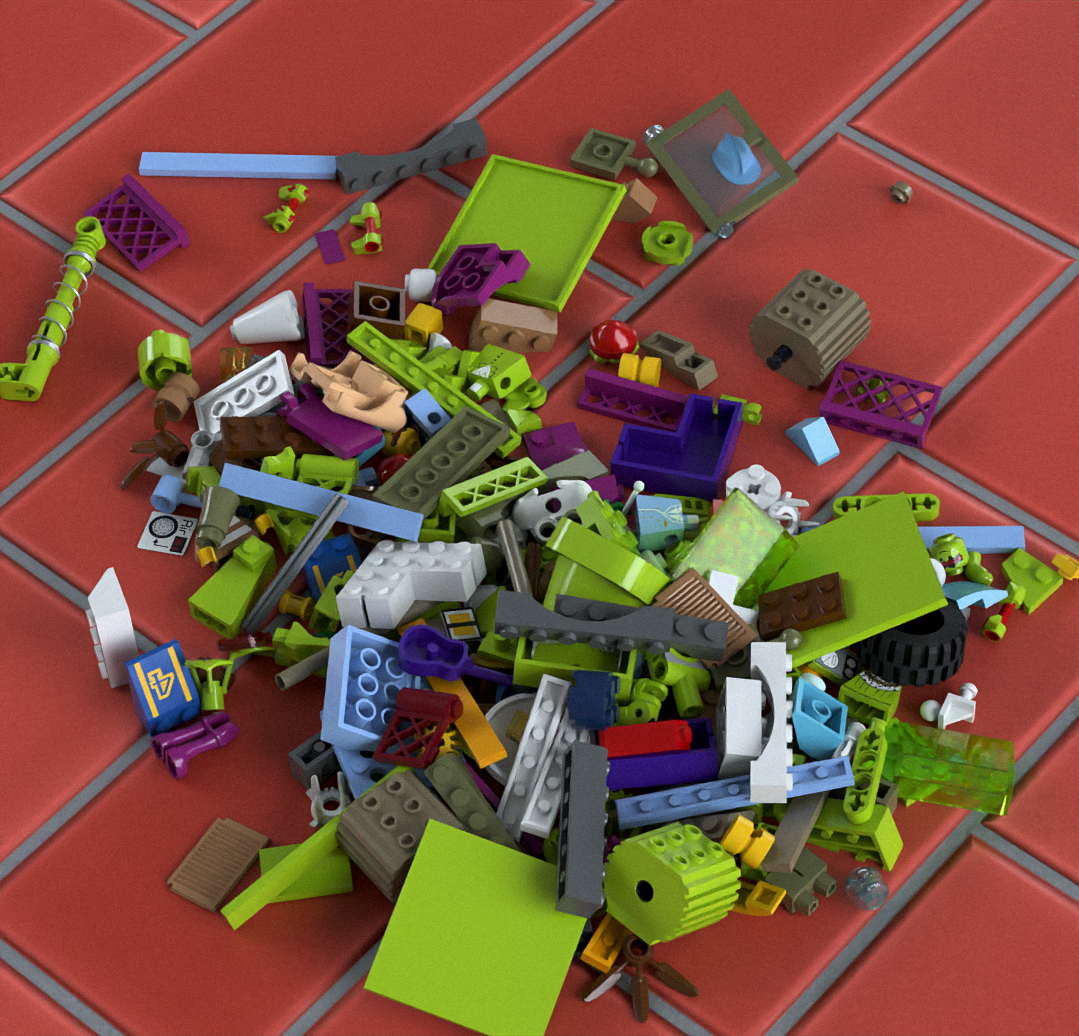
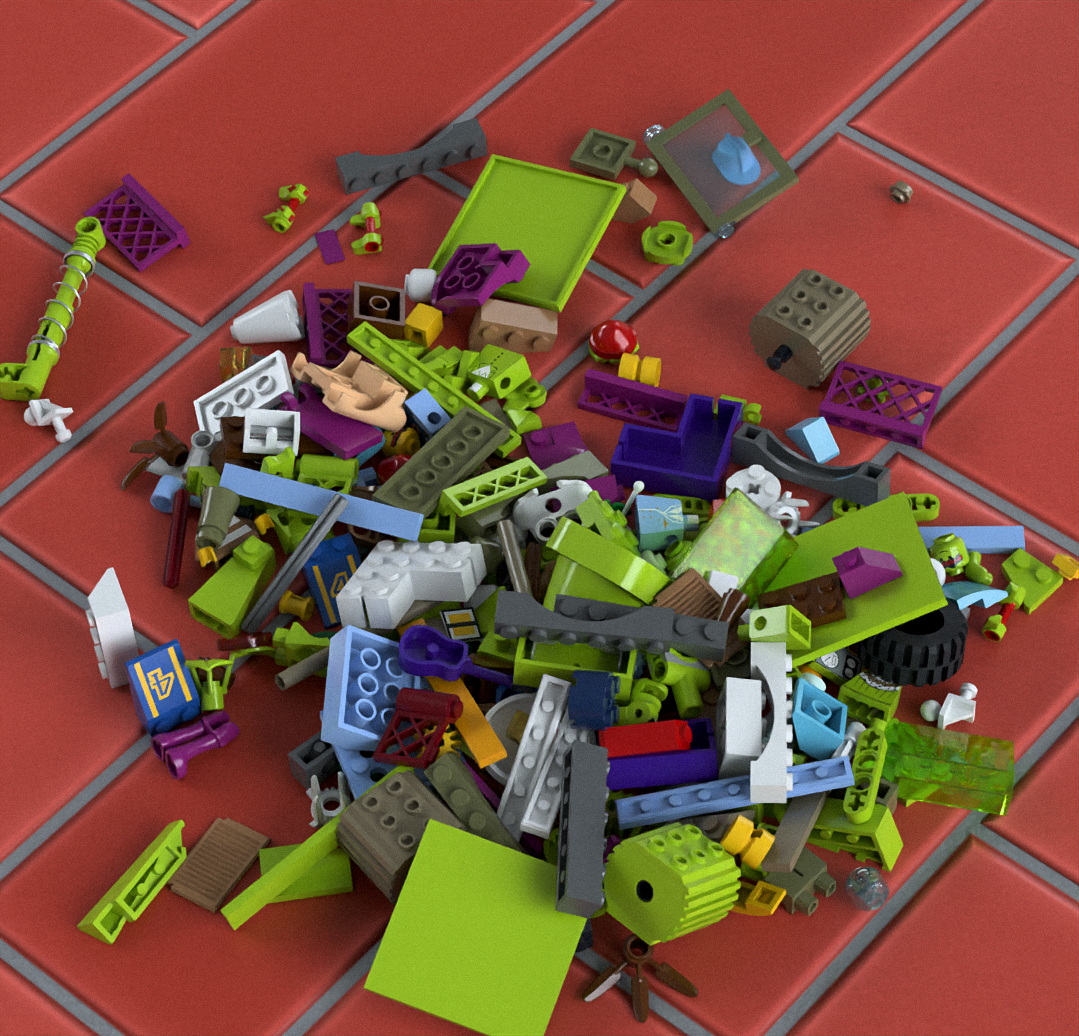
white sticker [137,511,198,556] -> none
lime brick [138,330,192,391] -> none
light blue tile [139,152,338,180] -> none
medium nougat wheel [152,372,200,422] -> none
lime torso [308,570,354,633] -> none
white rock [425,332,452,356] -> none
light orange plate [580,913,632,974] -> none
dark tan slope [640,330,718,390] -> none
none -> white piece [24,399,73,443]
none -> lime wedge [77,819,187,945]
none -> dark red axle [162,489,191,589]
none -> white window [243,408,300,456]
none -> reddish brown cone [715,588,750,632]
none -> dark grey arch [732,422,891,507]
none -> lime torso [738,605,811,650]
none -> magenta slope [832,547,903,599]

